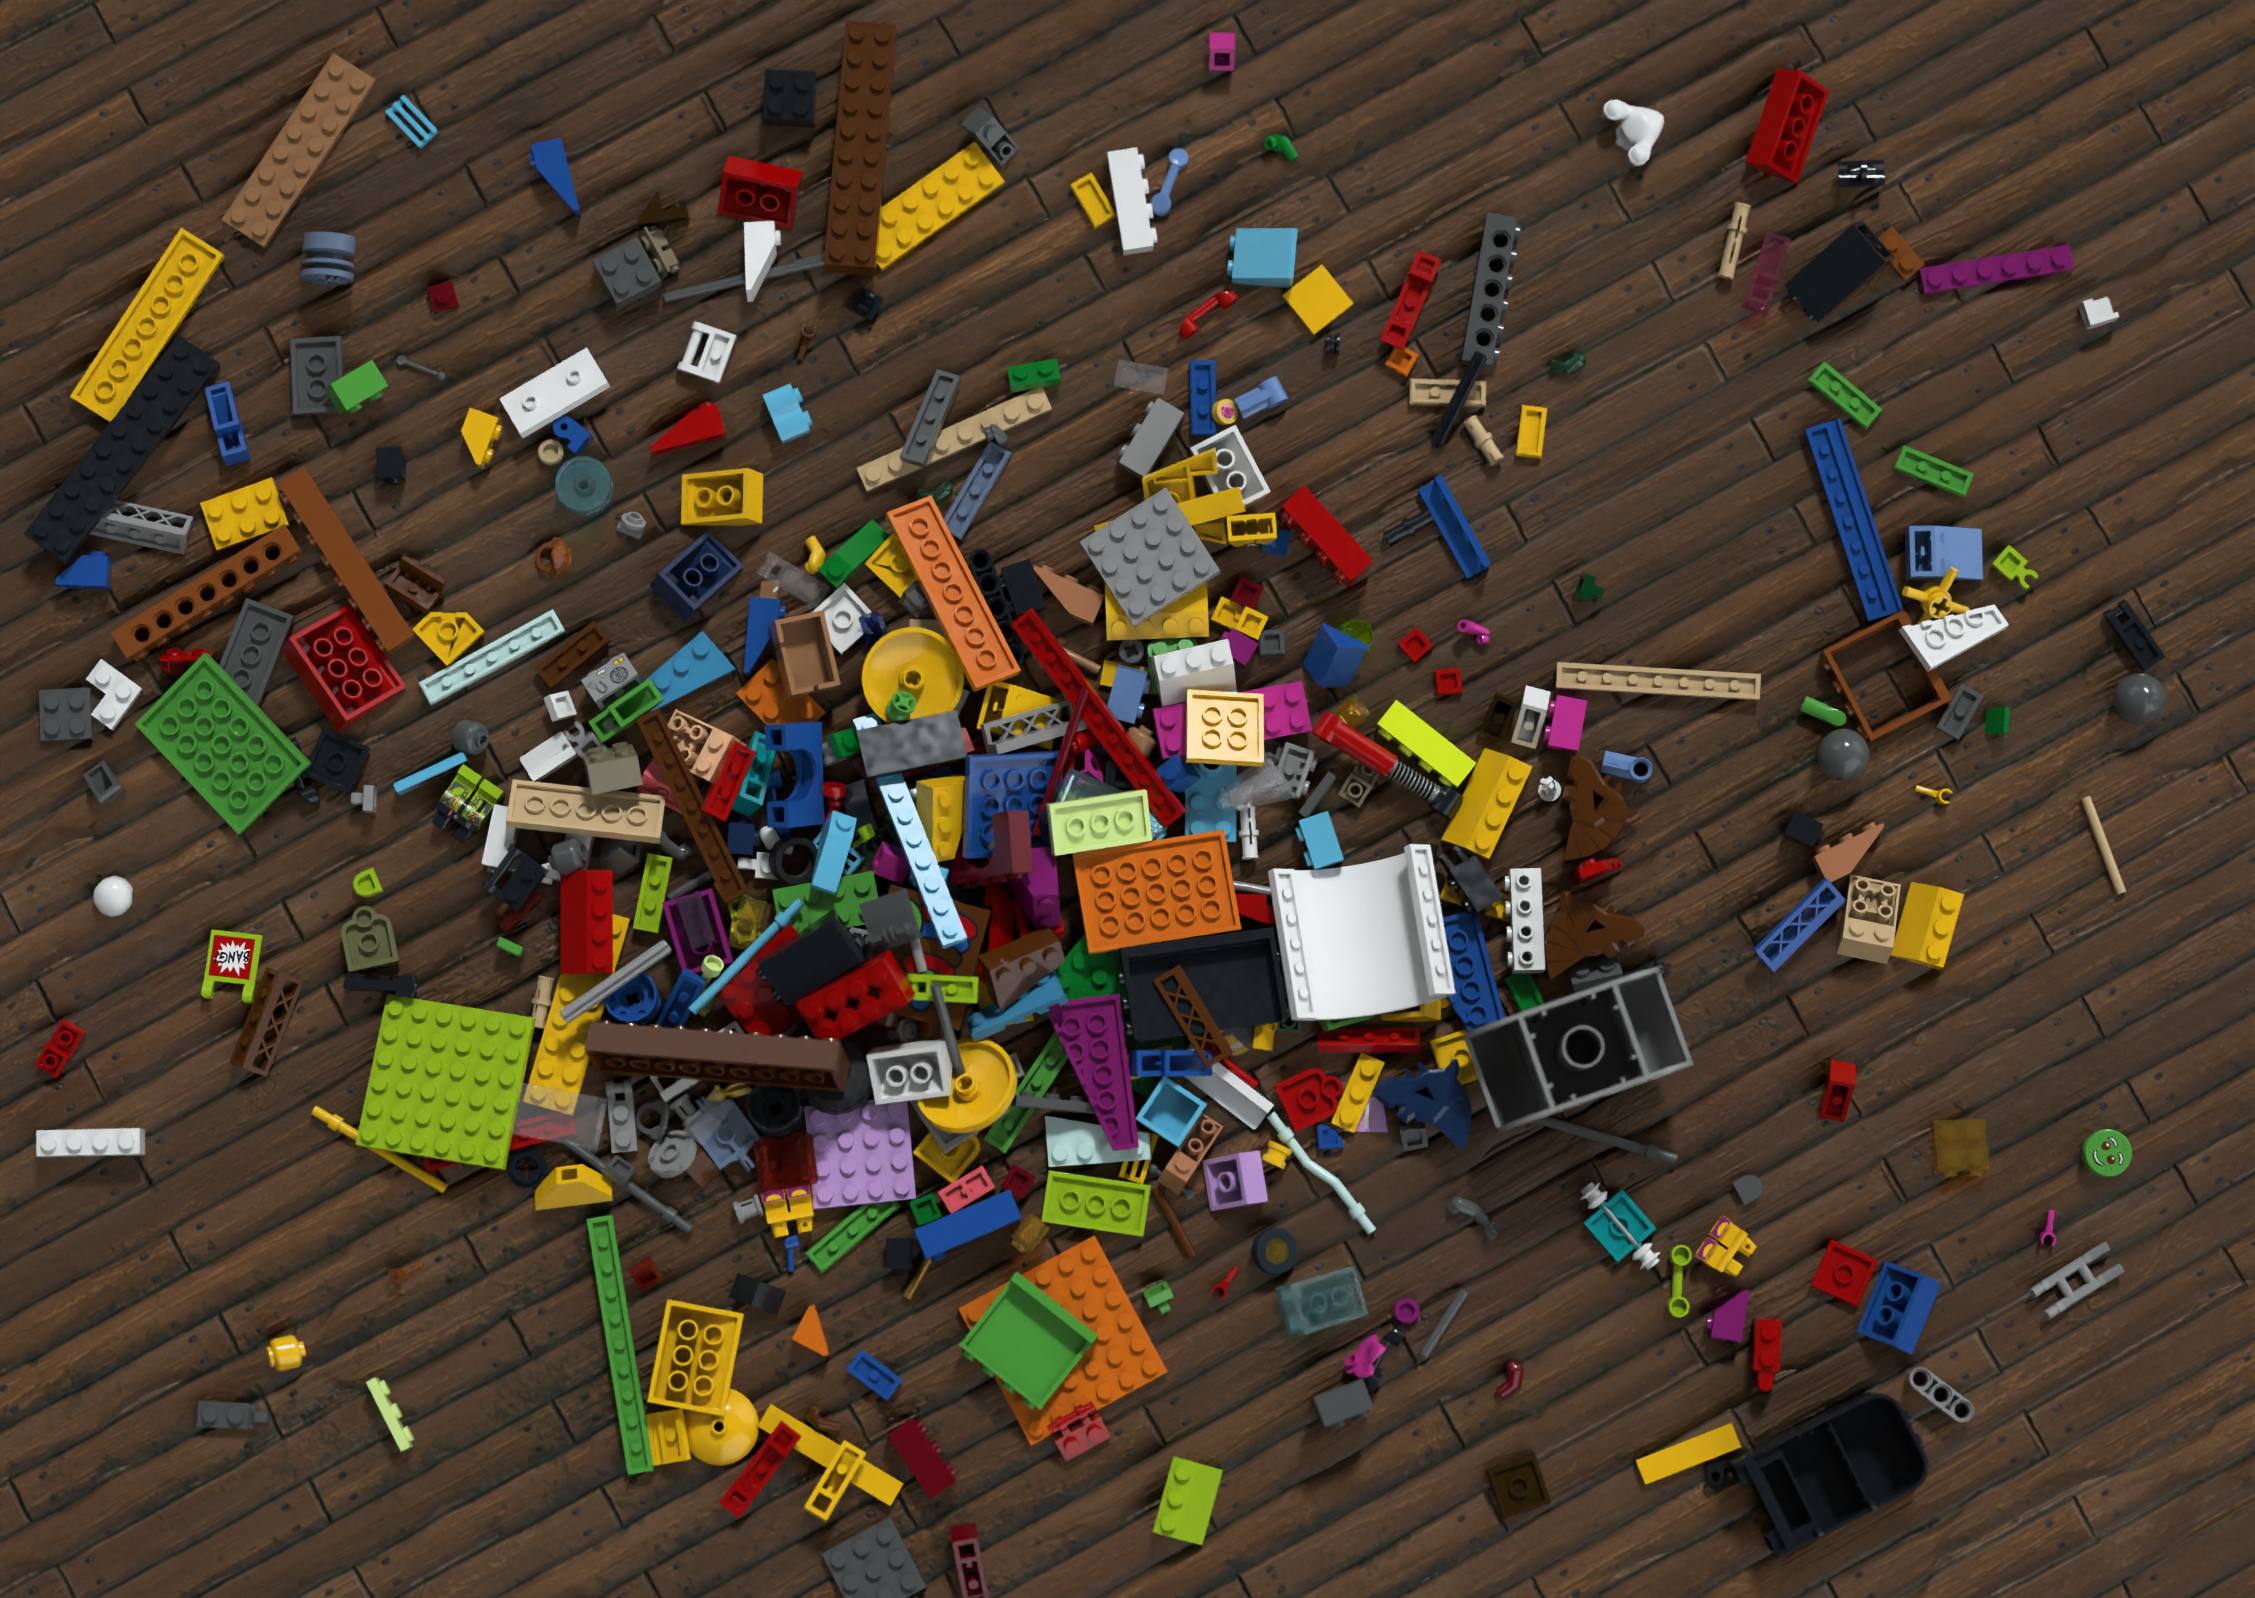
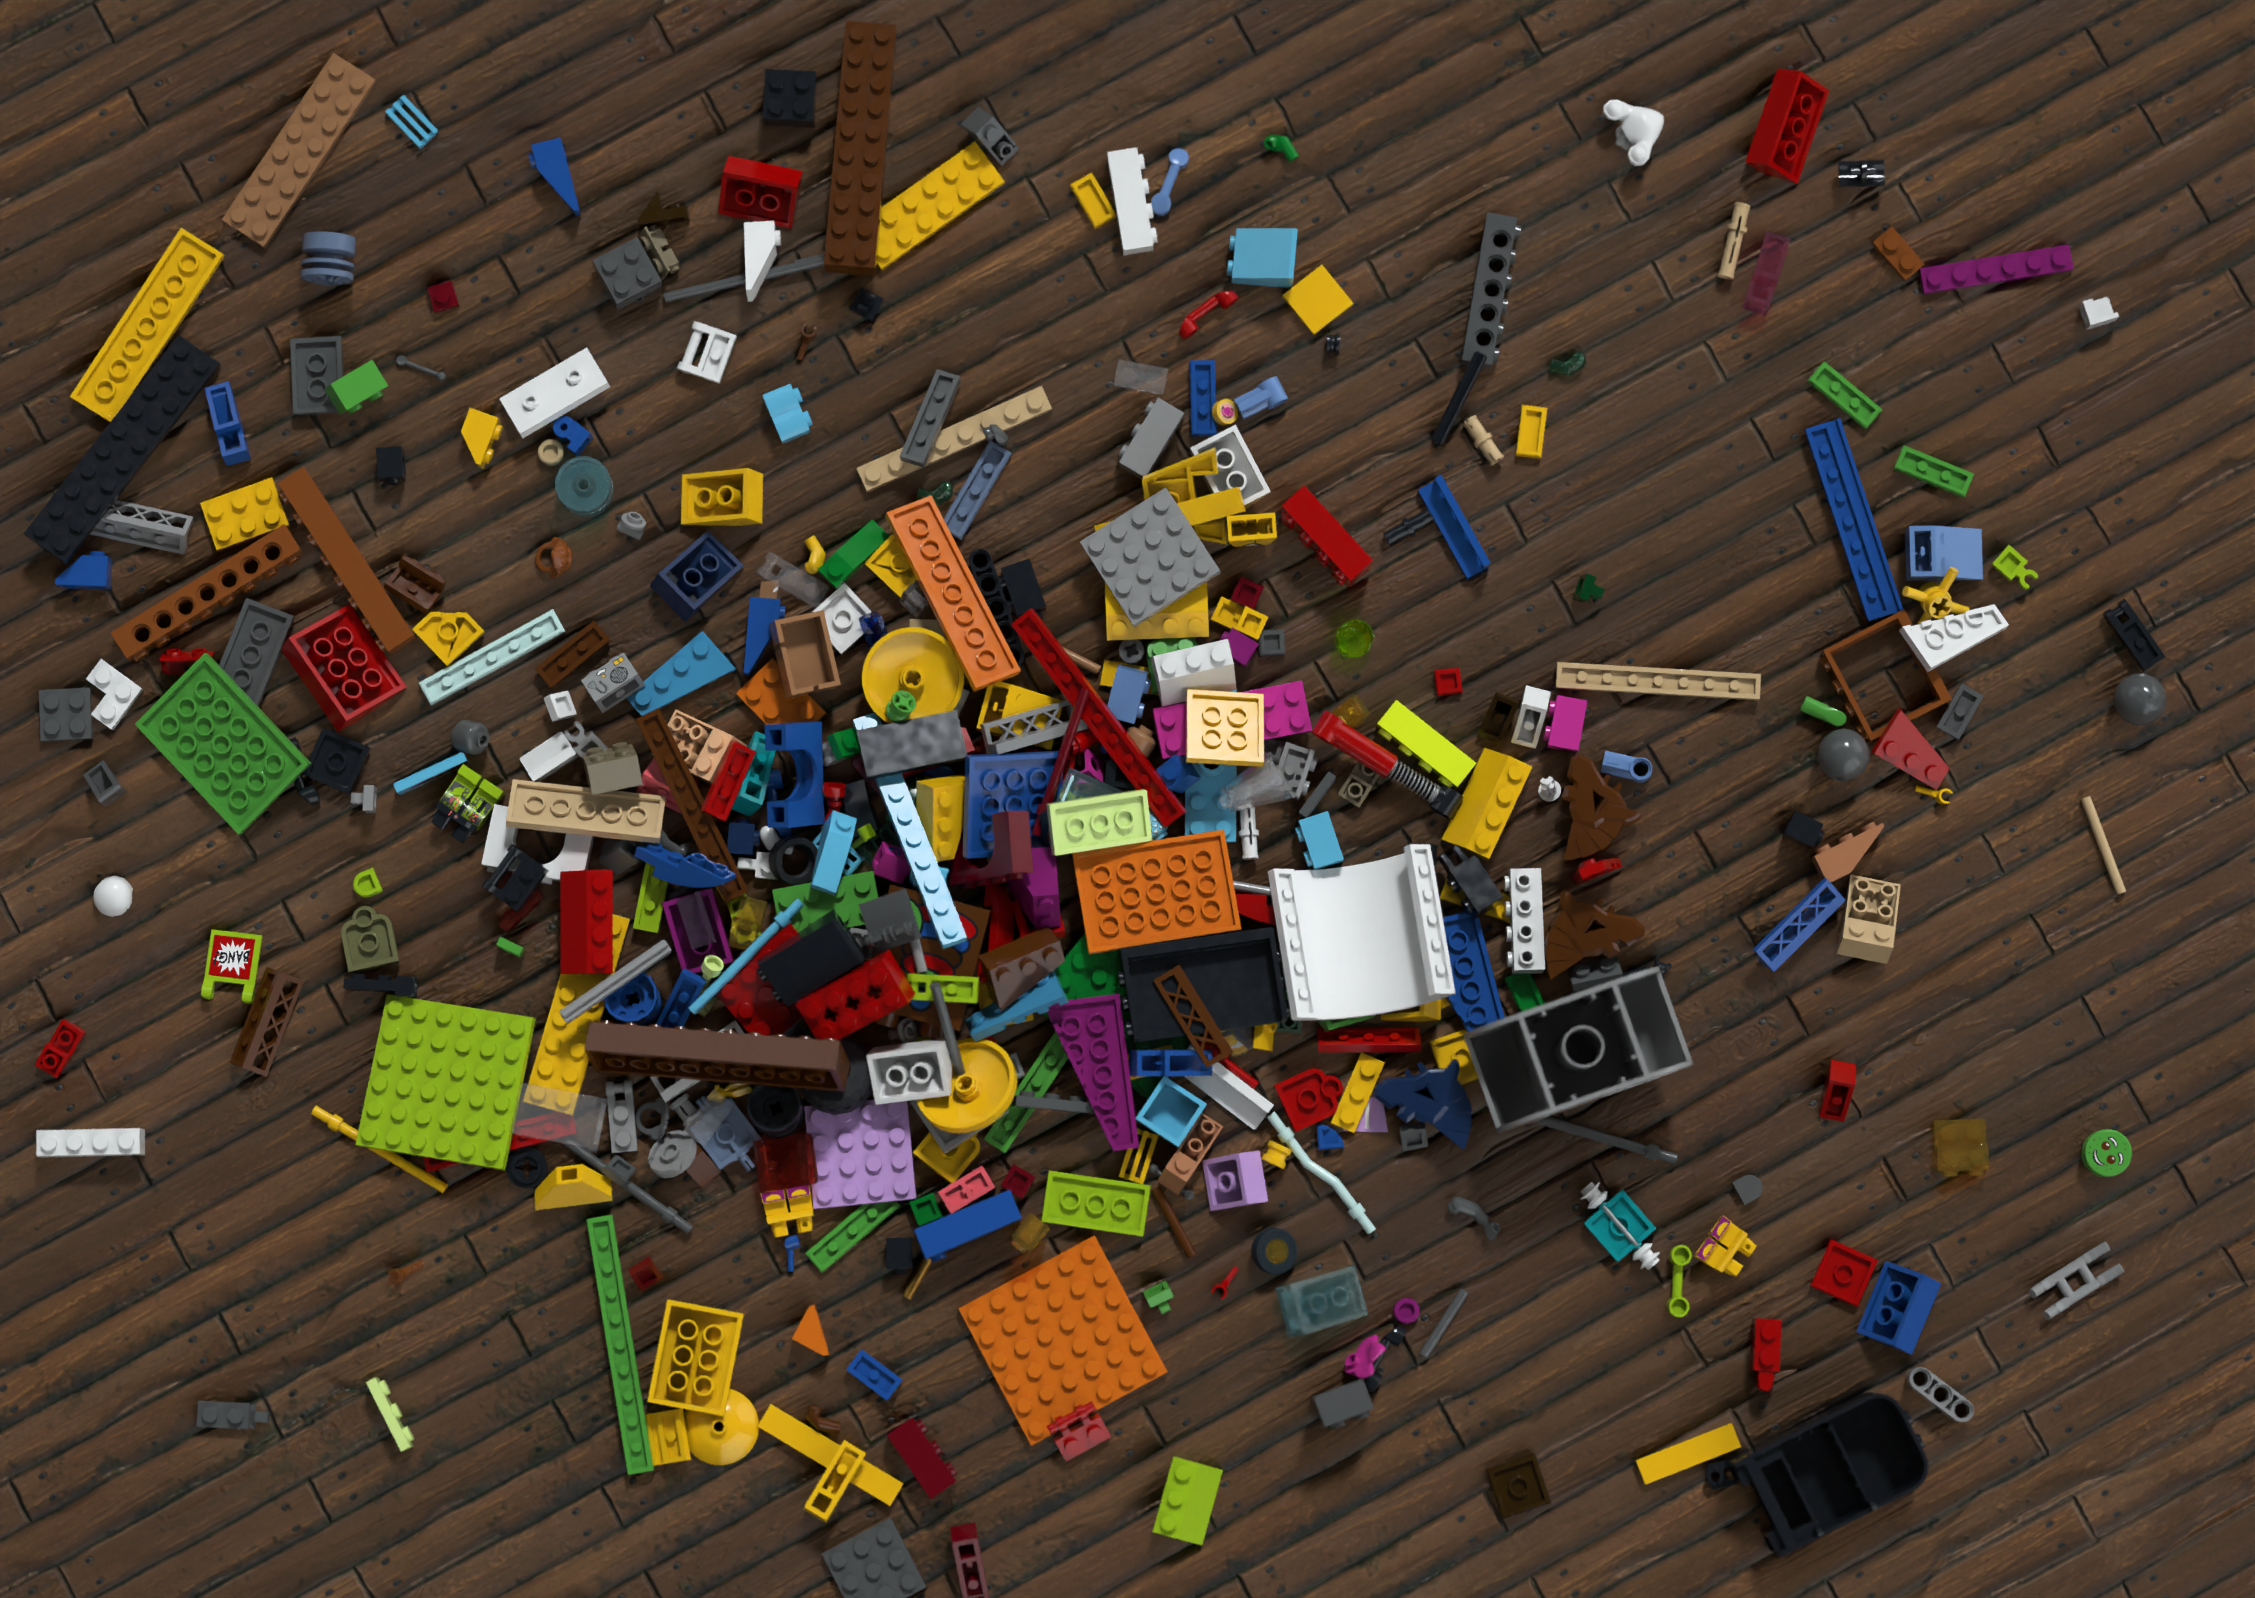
yellow head [266,1335,306,1372] -> none
tan pin [531,976,554,1029] -> none
dark grey head [548,839,589,876] -> none
bright green slope [588,678,664,744] -> none
red slope [650,402,727,456] -> none
red slope [719,1420,802,1518] -> none
black slope [729,1273,786,1315] -> none
light grey bush [733,1194,765,1224] -> none
bright green panel [959,1272,1098,1410] -> none
green plate [1007,359,1061,393] -> none
nougat slope [1033,564,1105,627] -> none
light aqua wing [1045,1116,1152,1167] -> none
dark pink brick [1209,33,1235,71] -> none
blue plate [1261,529,1291,558] -> none
blue slope [1303,623,1368,687] -> none
red slope [1380,250,1442,351] -> none
orange tile [1384,347,1419,378] -> none
red tile [1397,627,1433,663] -> none
tan tile [1409,379,1486,407] -> none
dark pink arm [1457,619,1491,645] -> none
dark red arm [1496,1360,1524,1399] -> none
magenta slope [1705,1290,1750,1342] -> none
black slope [1785,220,1895,322] -> none
yellow slope [1890,882,1964,970] -> none
green slope [1985,707,2010,736] -> none
dark pink hand [2039,1210,2056,1246] -> none
none -> blue slope [634,843,737,888]
none -> red wing [1871,708,1950,790]

